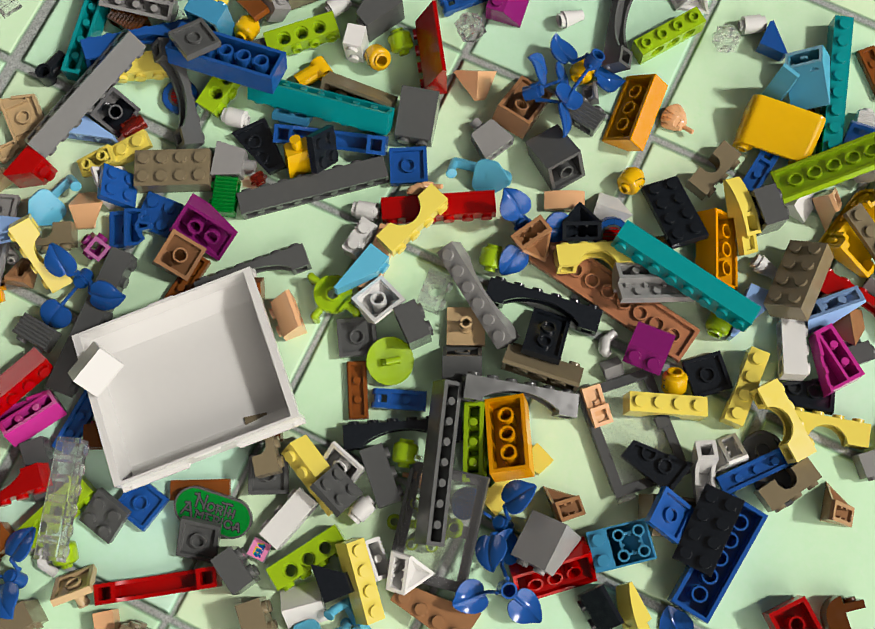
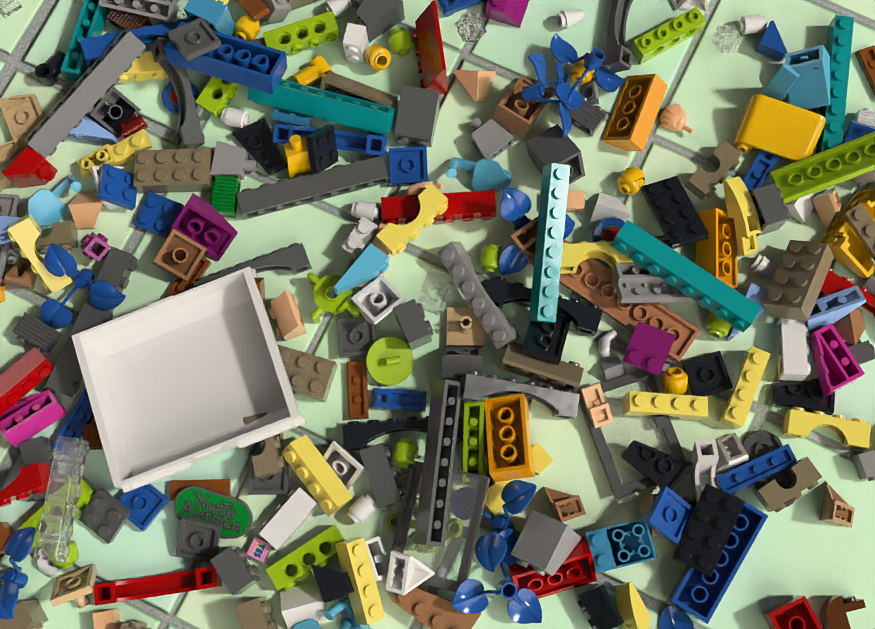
white slope [68,341,124,397] -> none
blue plate [109,208,154,249] -> none
clear red plate [249,171,267,187] -> none
dark grey plate [310,463,363,517] -> none
black slope [562,202,602,241] -> none
light yellow arch [749,378,817,464] -> none
none -> dark tan brick [277,344,338,402]
none -> brick [529,163,570,323]

